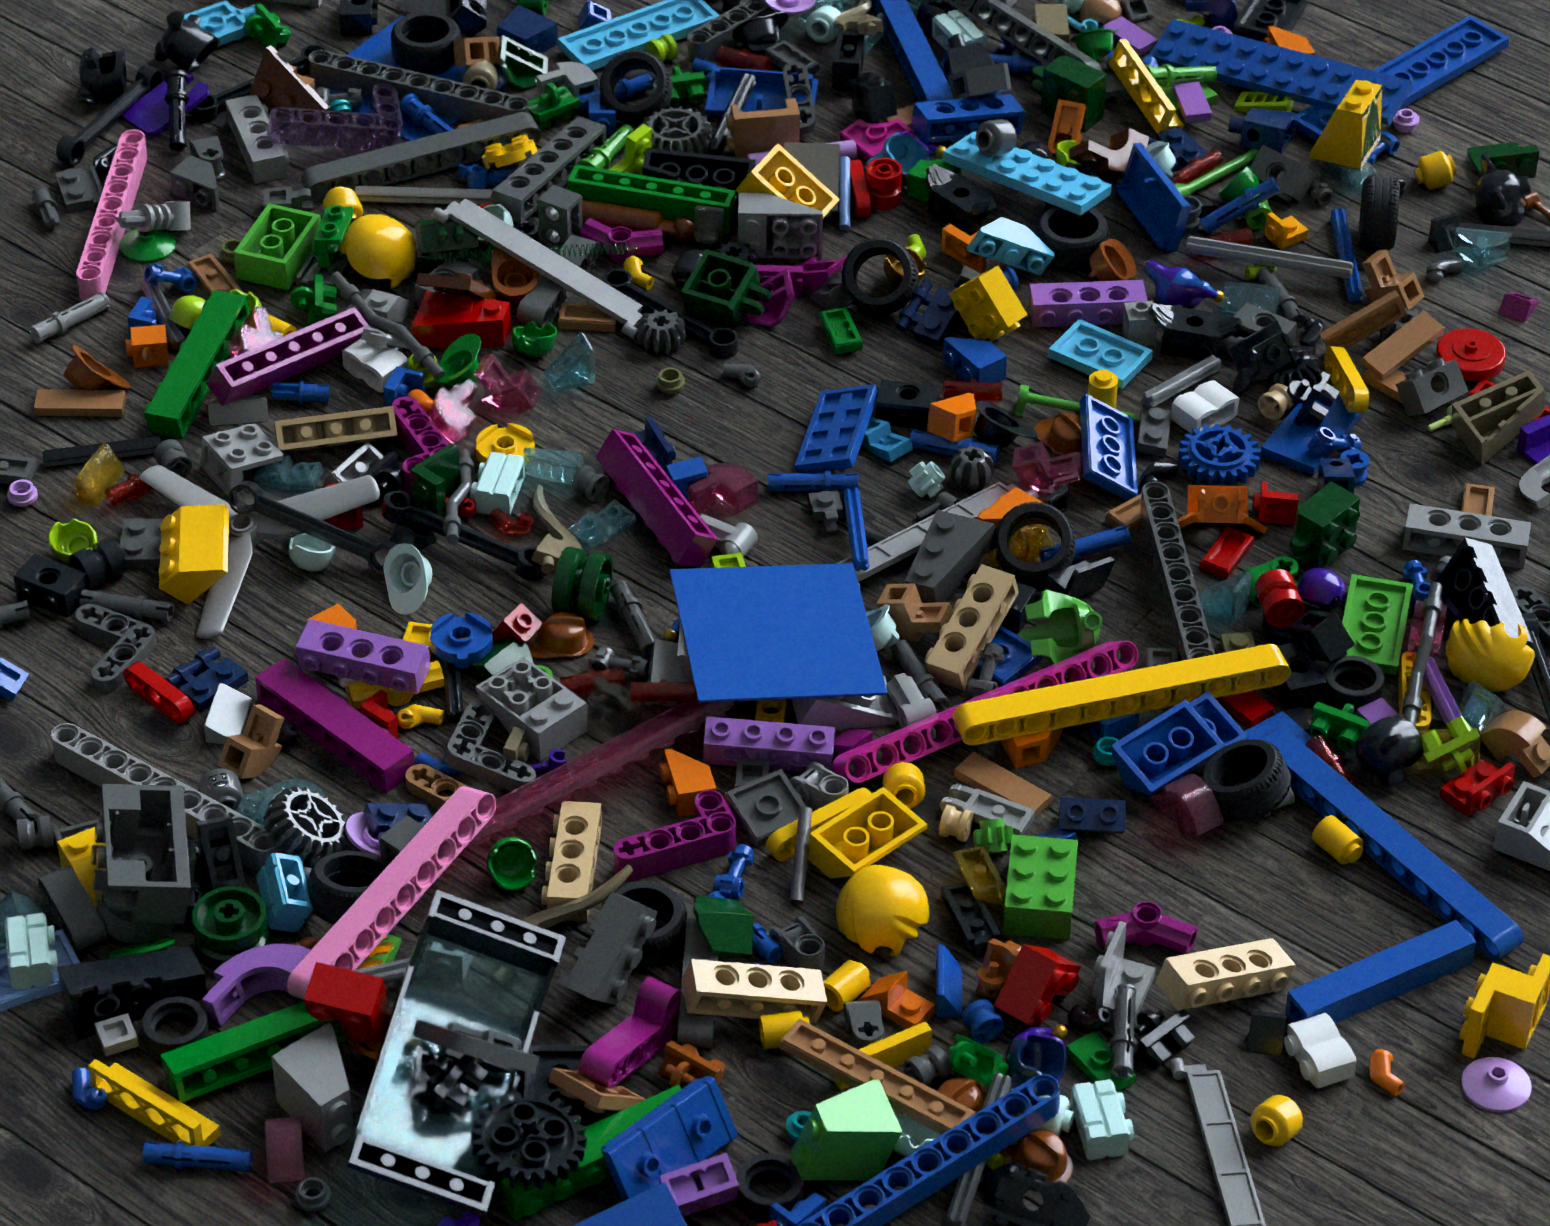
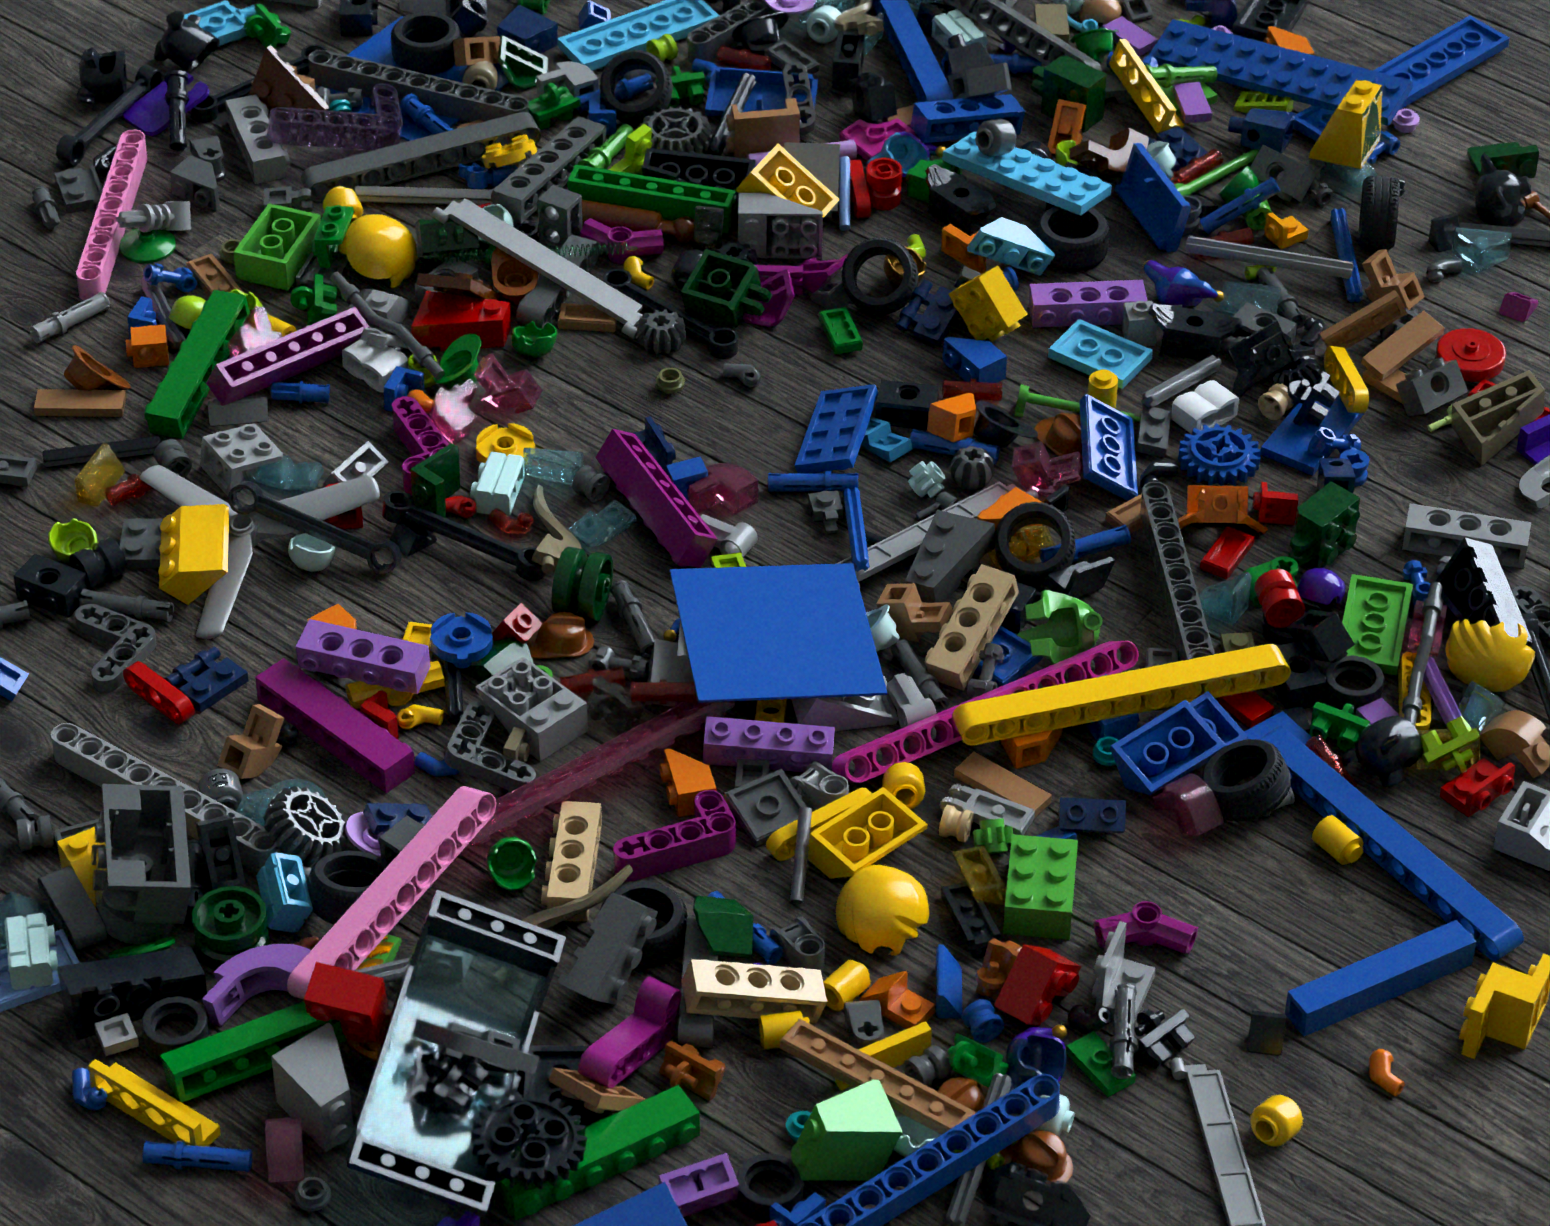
lavender plate [7,479,38,507] -> none
slope [204,683,252,744] -> none
tan brick [274,406,397,453] -> none
black hips [353,452,403,507] -> none
light aqua piece [383,543,433,615] -> none
medium nougat beam [405,764,471,809] -> none
dark grey bar [443,449,474,545] -> none
dark purple hand [530,749,567,775] -> none
clear light blue slope [543,332,595,392] -> none
blue container [601,1076,738,1201] -> none
blue bar [713,844,754,899] -> none
magenta slope [833,728,873,763] -> none
light aqua brick [1070,1079,1134,1160] -> none
dark orange piece [1088,239,1137,281] -> none
tan brick [1155,938,1296,1011] -> none
white brick [1284,1013,1356,1089] -> none
yellow head [1414,151,1457,191] -> none
medium nougat tile [1461,483,1495,516] -> none
lavender dish [1461,1057,1531,1113] -> none

